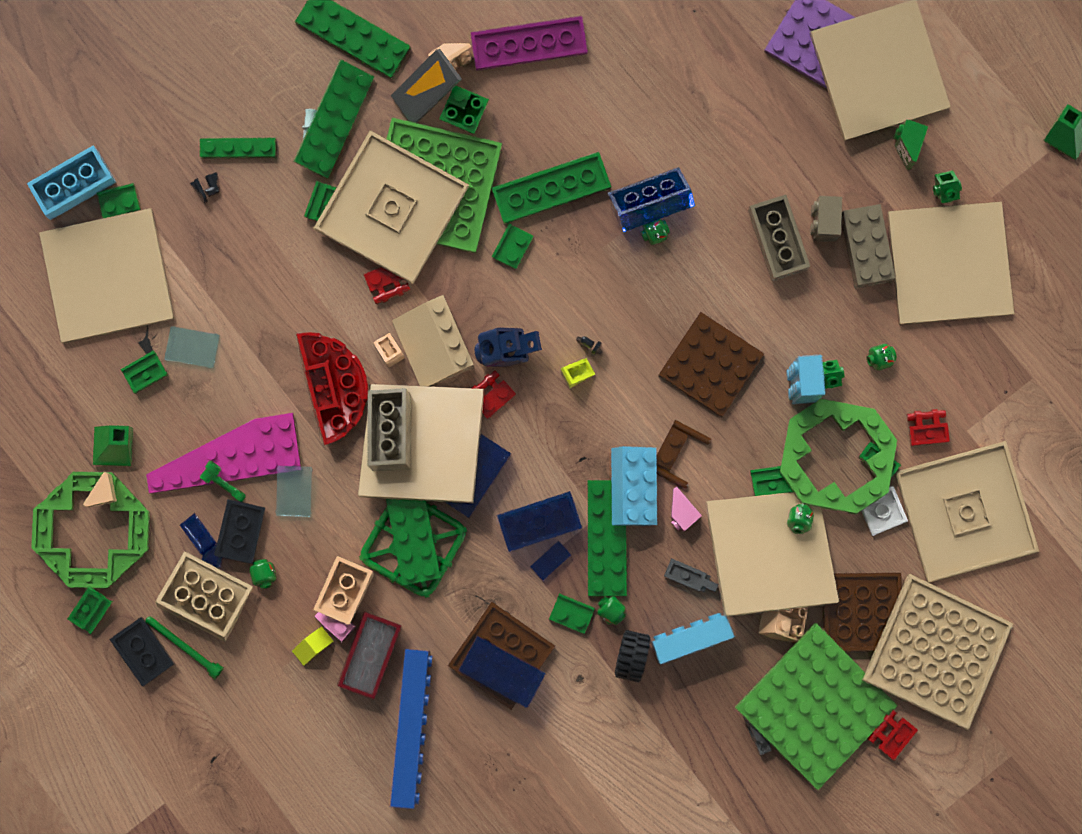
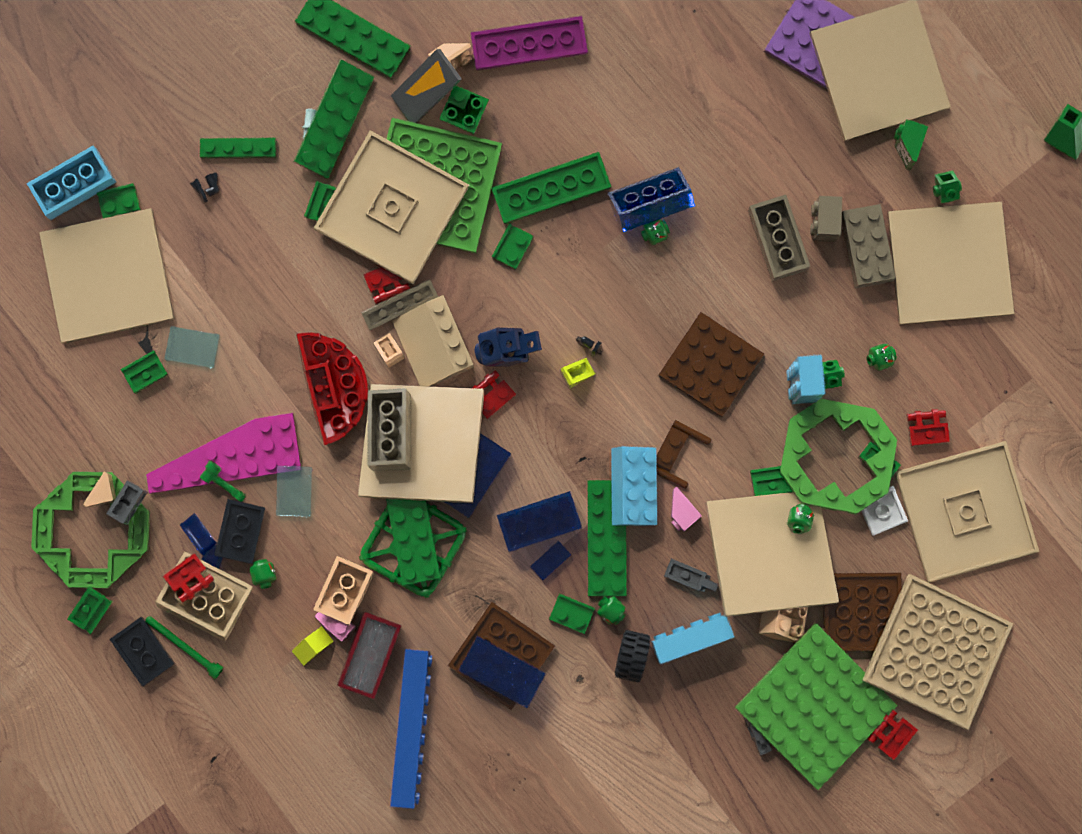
green slope [93,425,133,466] -> none
none -> dark grey brick [106,480,148,525]
none -> red plate [163,553,214,603]
none -> dark tan plate [361,279,438,330]

